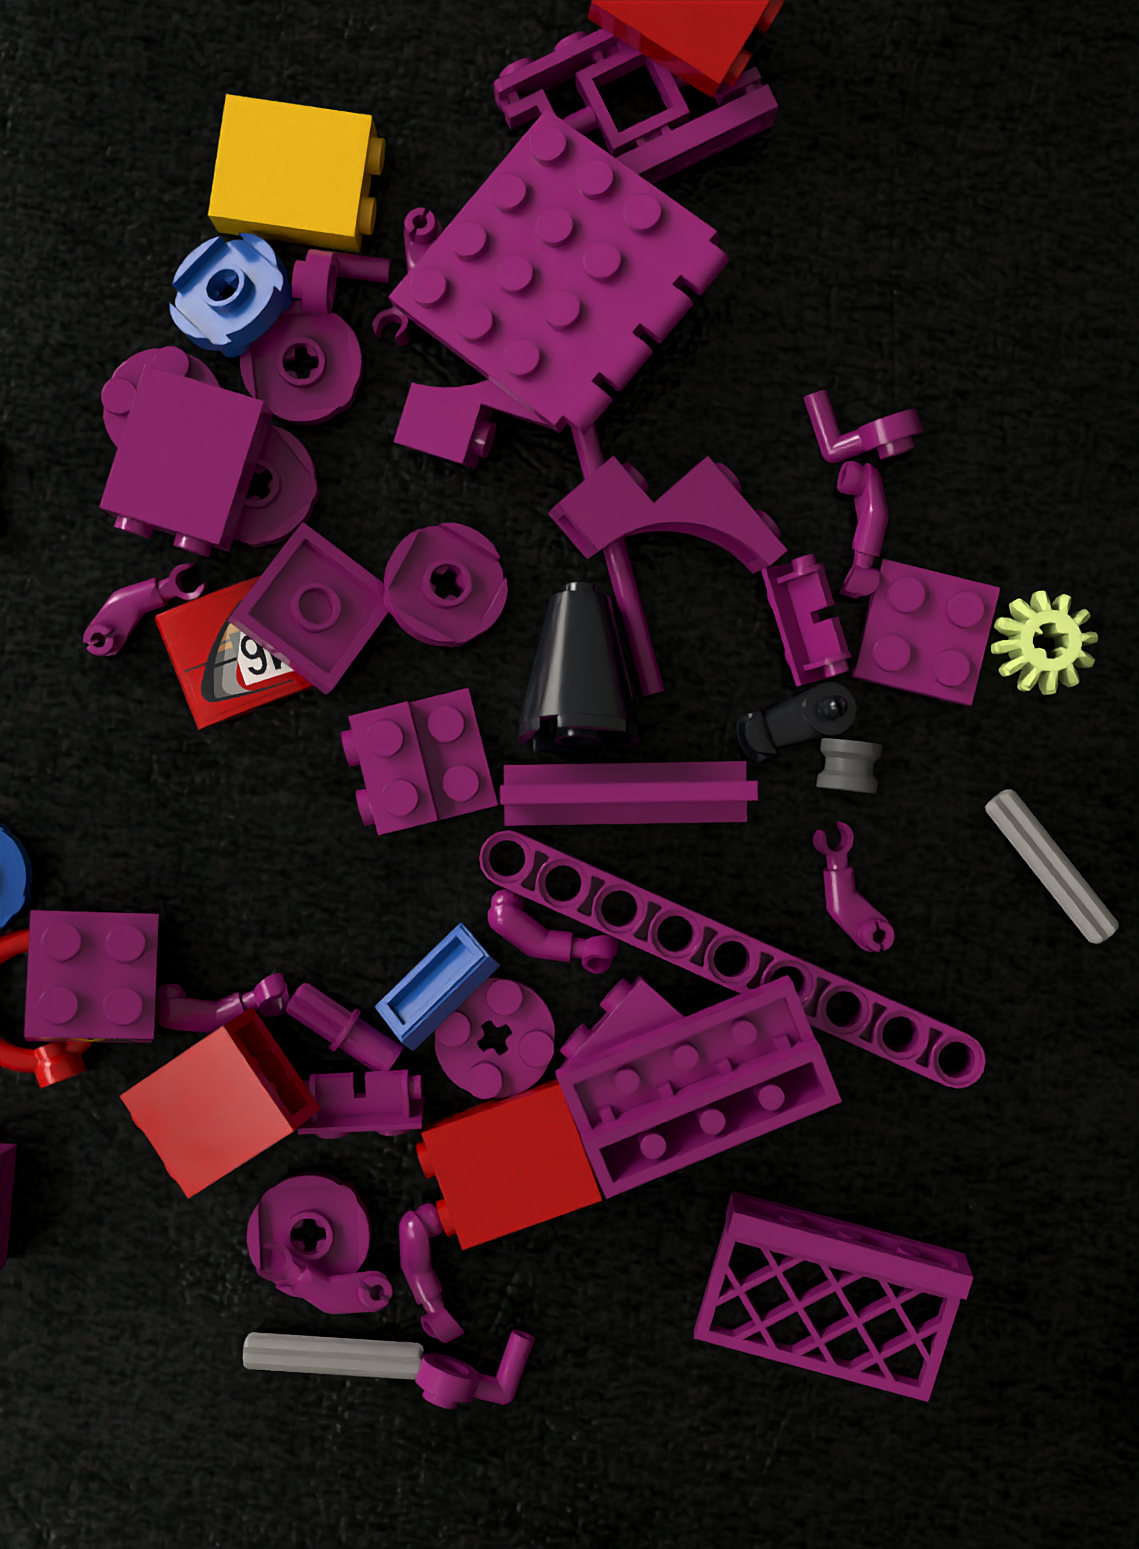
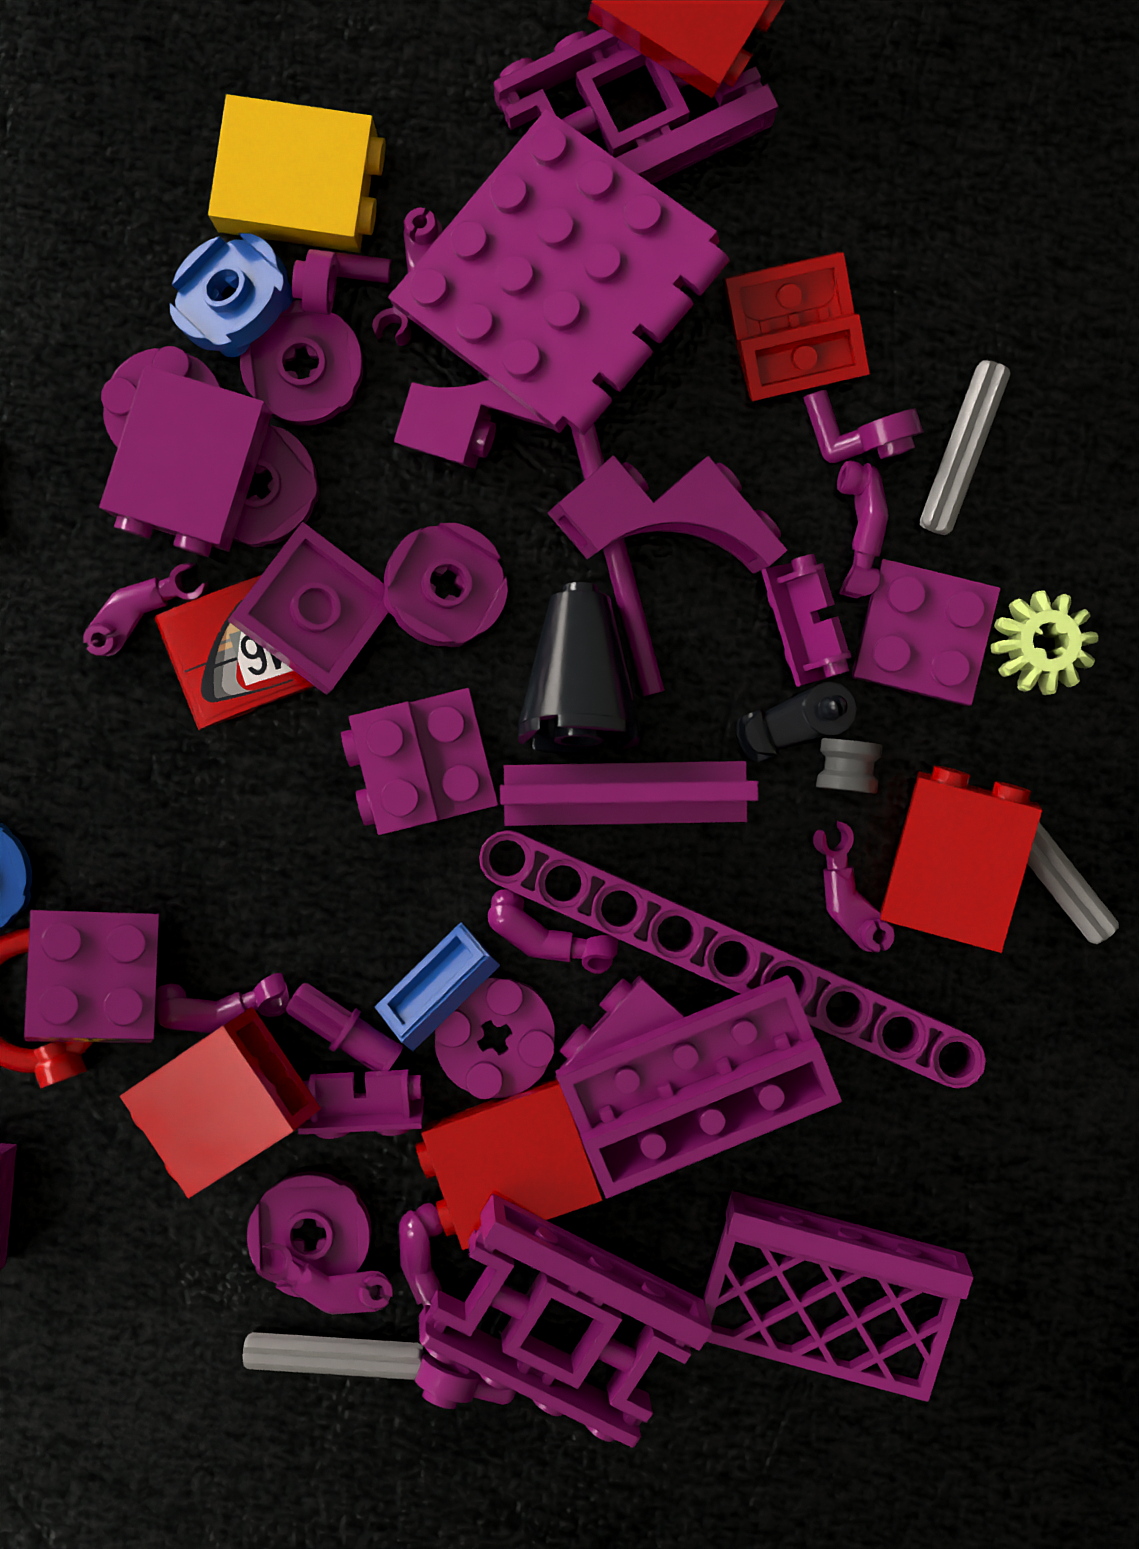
none -> magenta fence [419,1194,712,1448]
none -> red slope [722,252,870,401]
none -> red brick [880,765,1042,953]
none -> light grey axle [919,360,1010,535]

